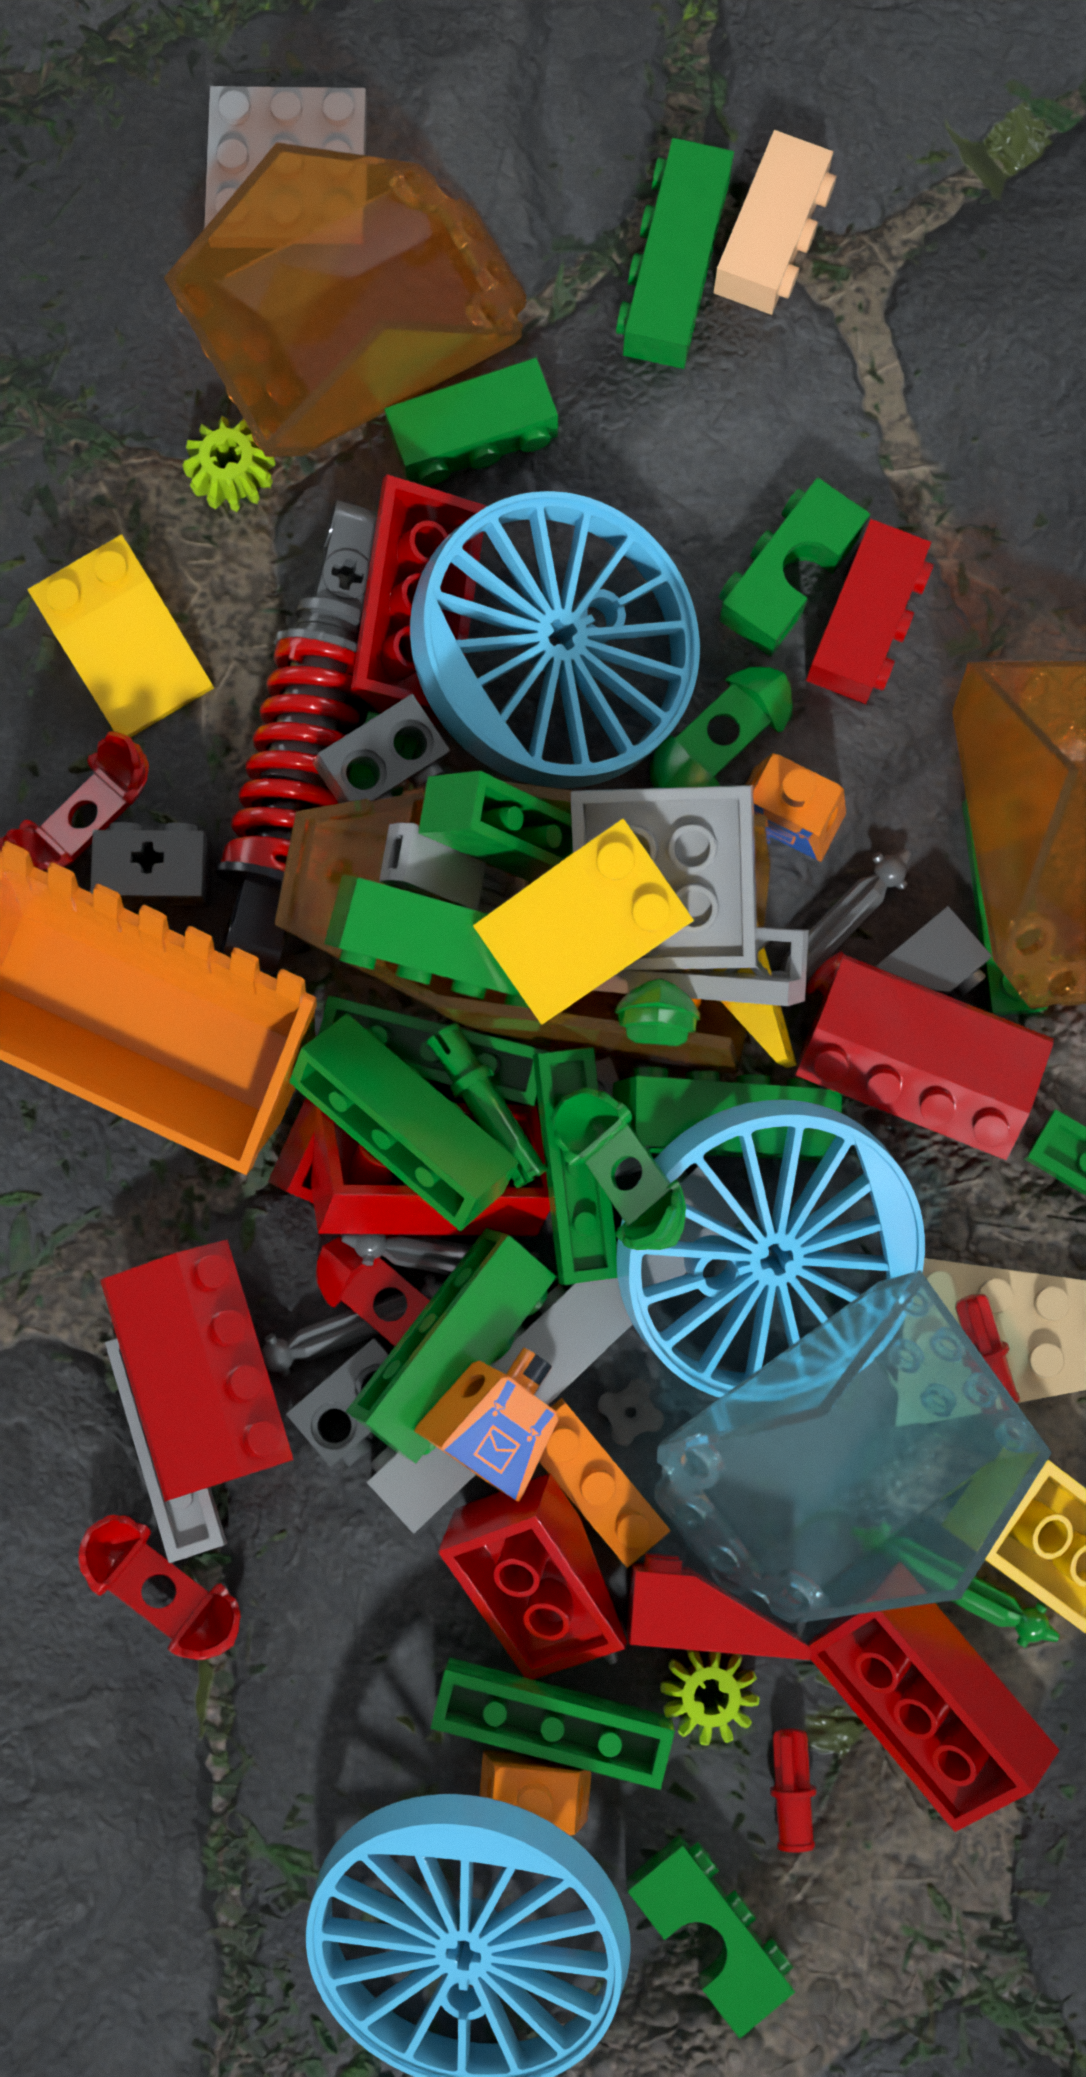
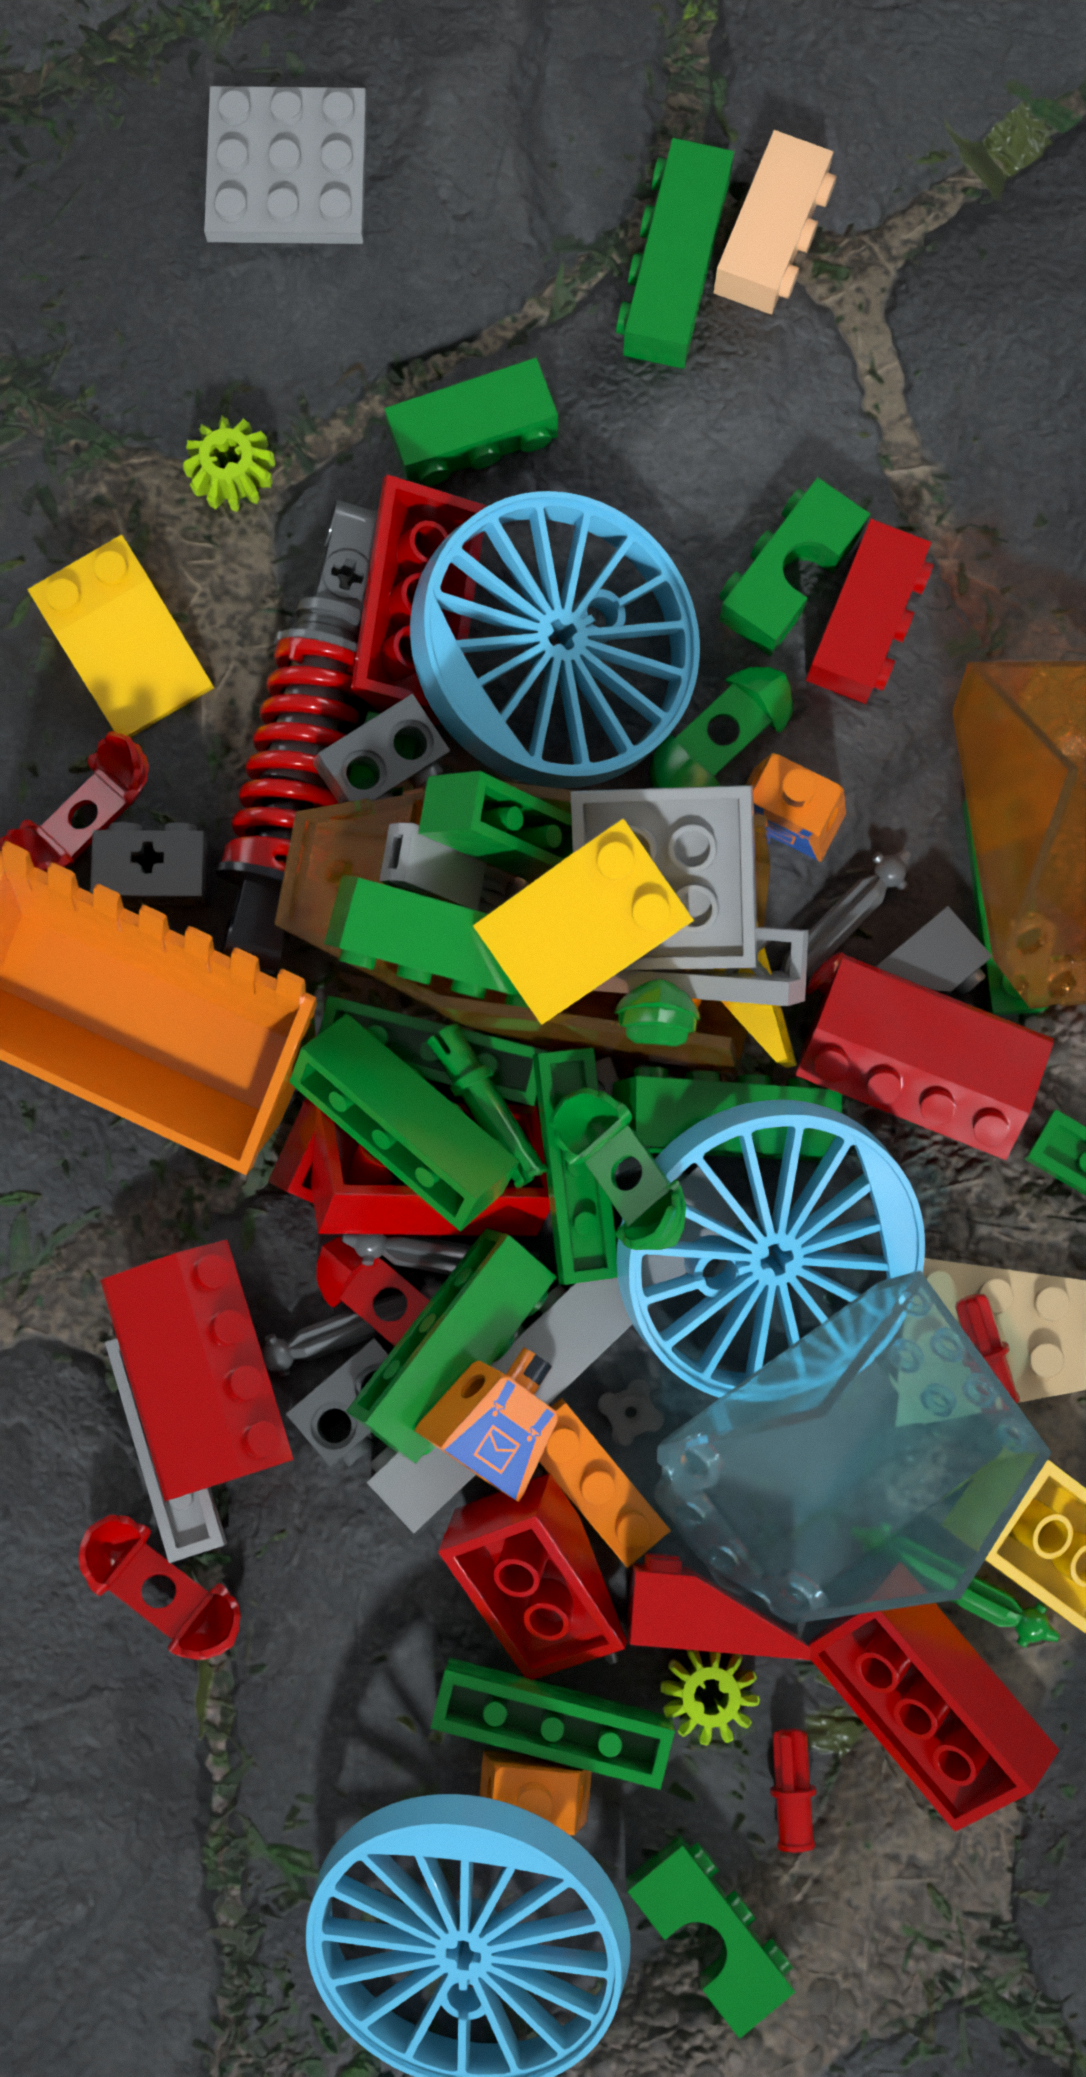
clear orange windscreen [164,142,527,457] -> none

